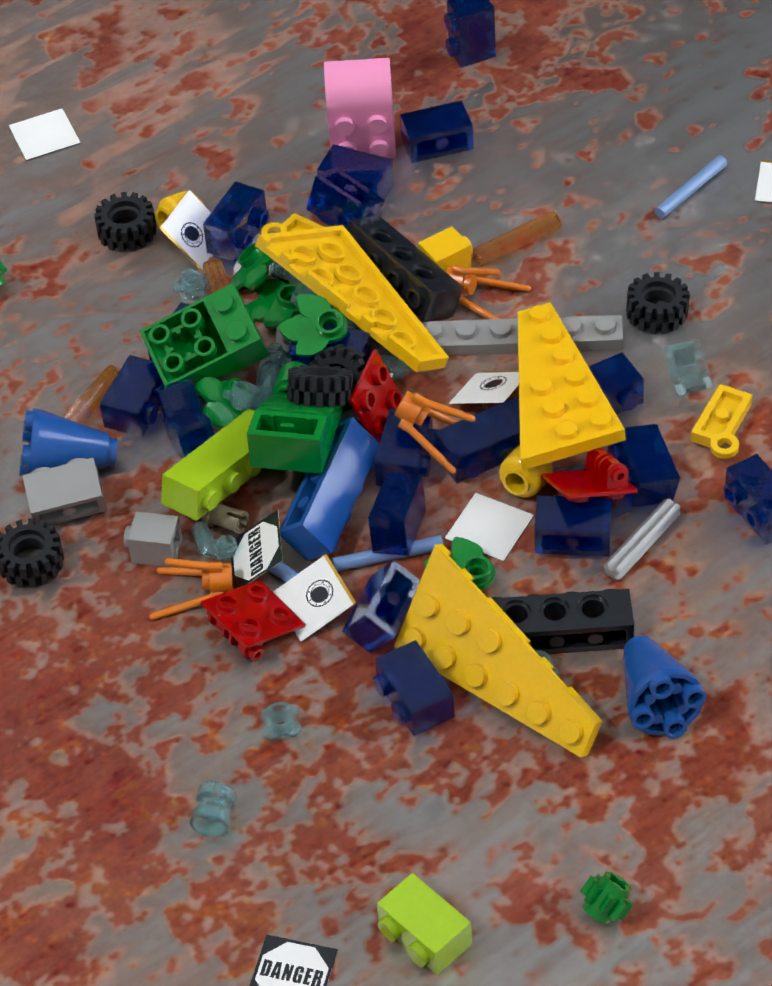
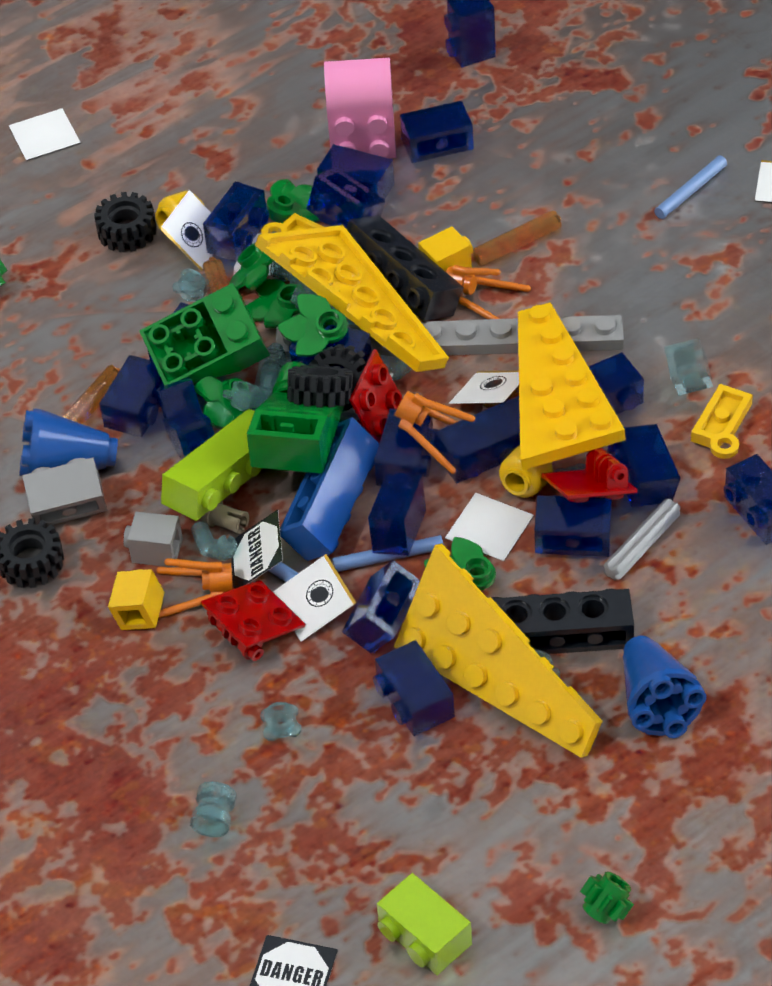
black tyre [626,272,690,334] -> none
none -> yellow brick [108,569,165,630]
none -> green plate [266,179,324,223]

